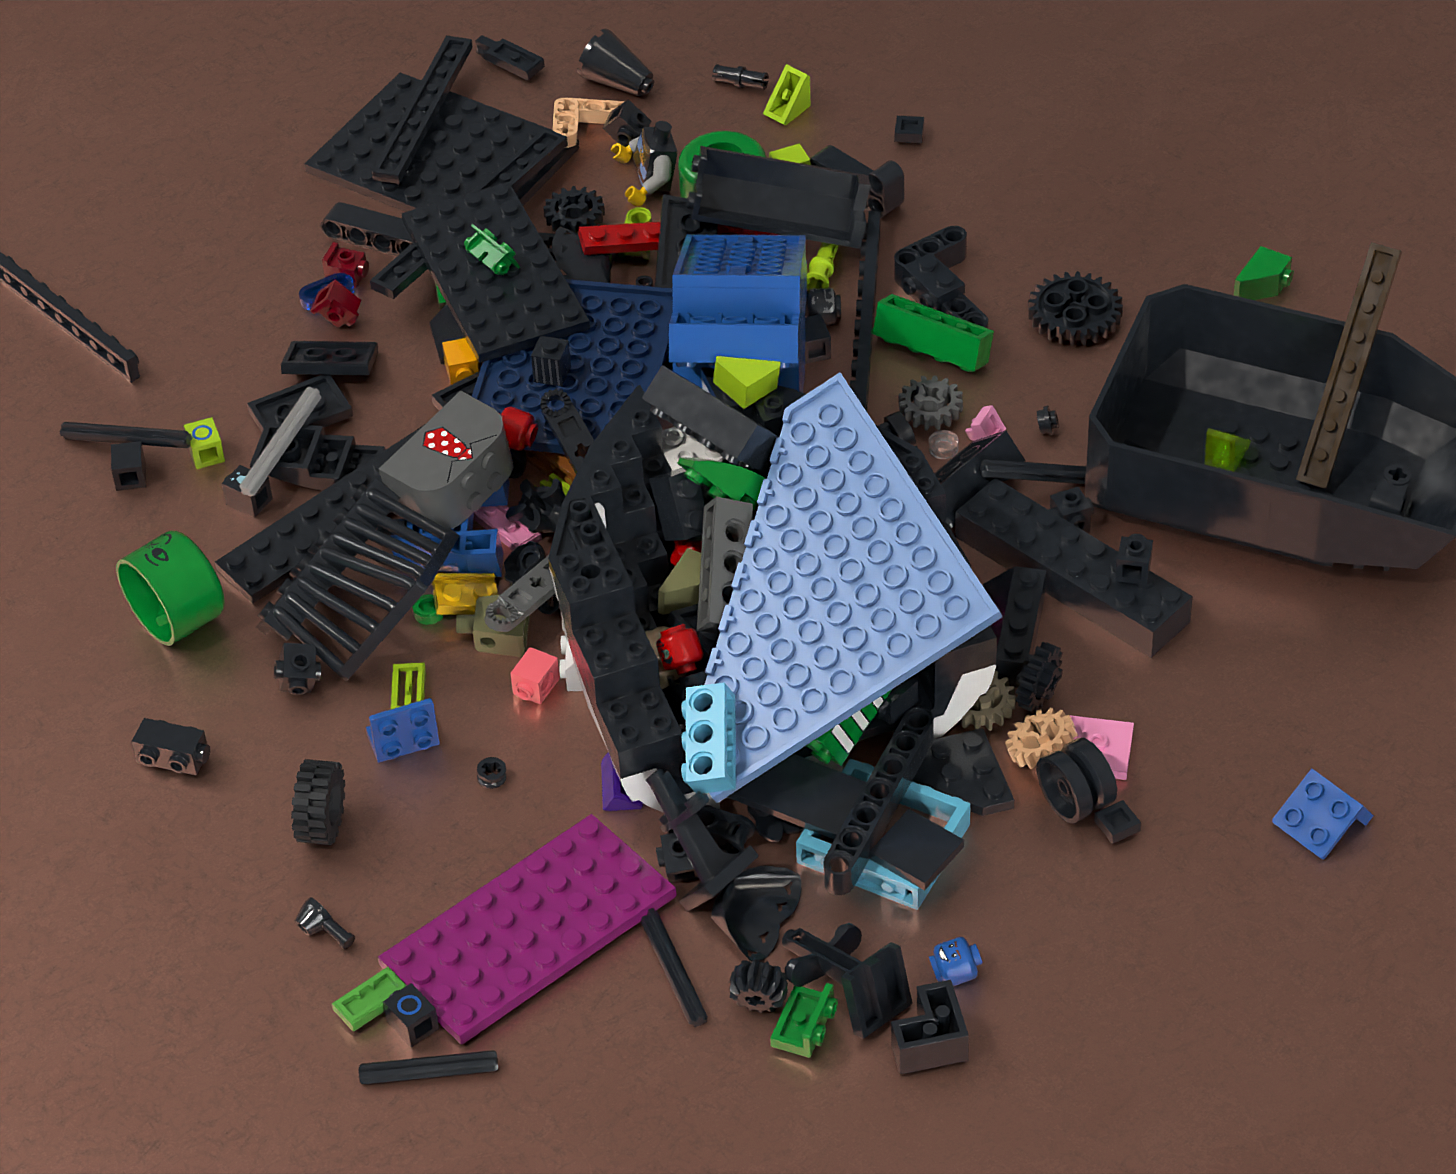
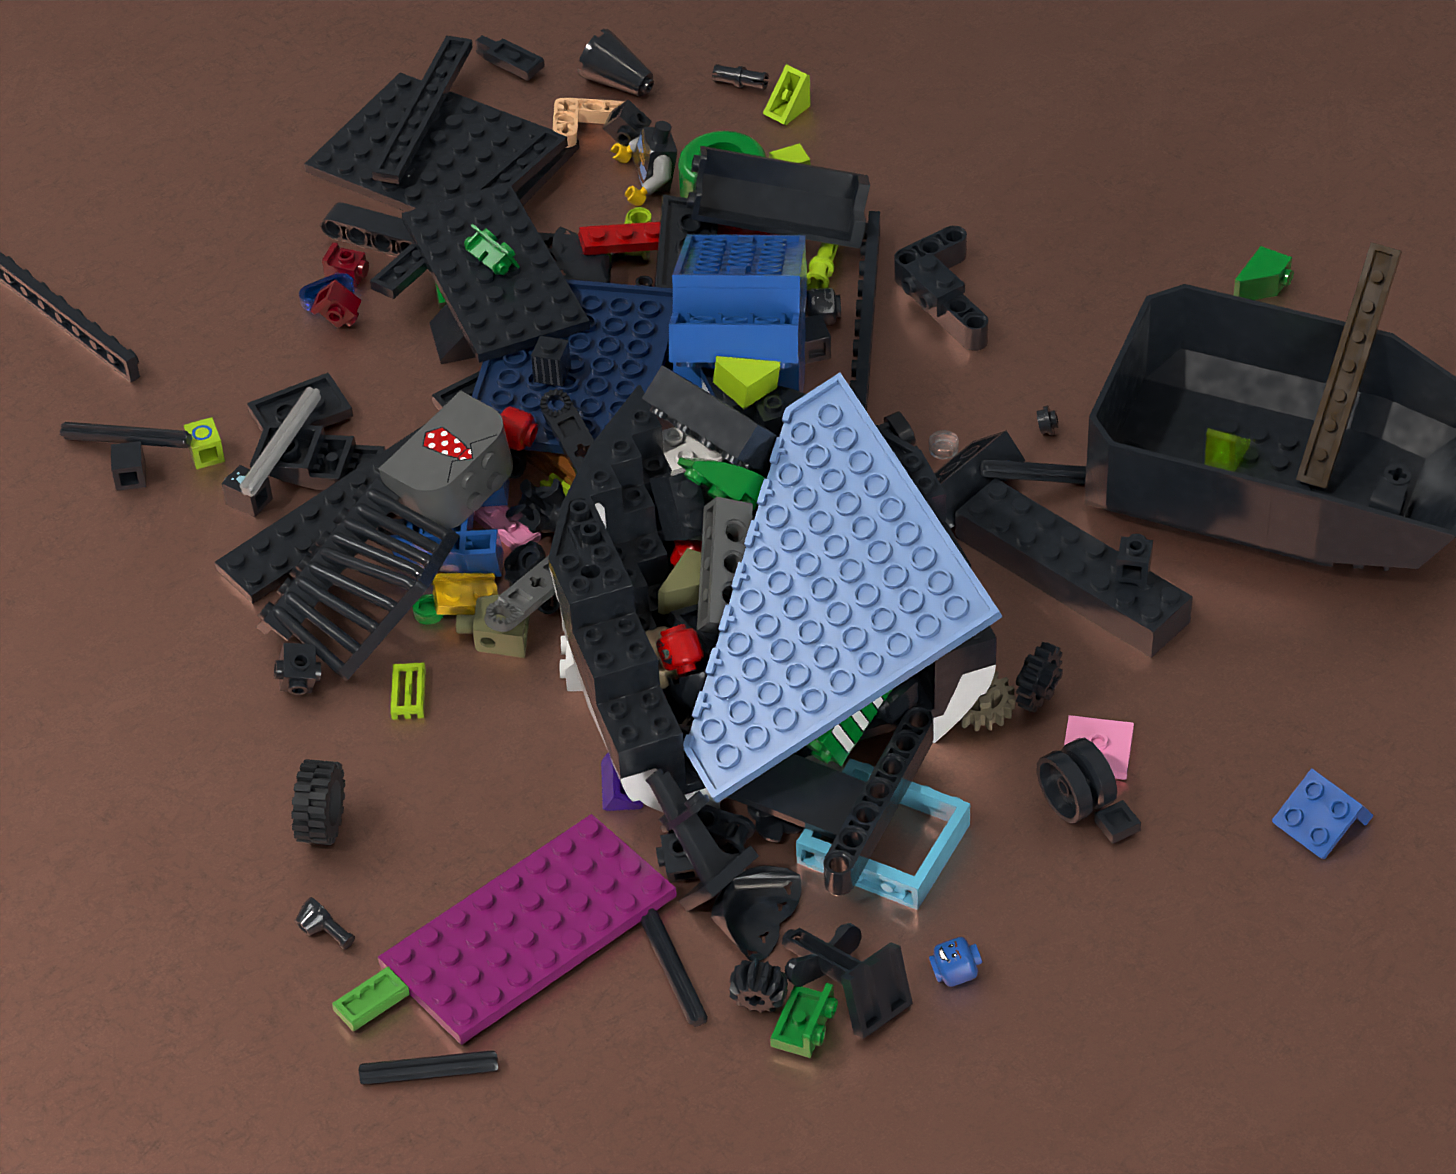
green piece [116,531,225,646] -> none
black brick [131,718,210,775] -> none
black tile [281,341,378,375] -> none
blue bracket [366,698,440,763] -> none
black brick [383,983,439,1047] -> none
light orange brick [442,338,483,385] -> none
black bush [477,757,506,789] -> none
coral brick [510,647,560,705] -> none
black gear [543,186,605,234] -> none
medium azure brick [681,682,736,794] -> none
black beam [810,145,904,218] -> none
black tile [869,809,964,891] -> none
green brick [873,294,994,372] -> none
black brick [891,980,969,1074] -> none
black plate [894,116,924,143] -> none
dark grey gear [898,375,963,431] -> none
black plate [912,728,1015,816] -> none
bright pink tile [965,405,1006,441] -> none
black slope [983,566,1046,688] -> none
light nougat gear [1005,708,1078,769] -> none
black gear [1028,271,1123,346] -> none
black brick [1048,487,1094,533] -> none

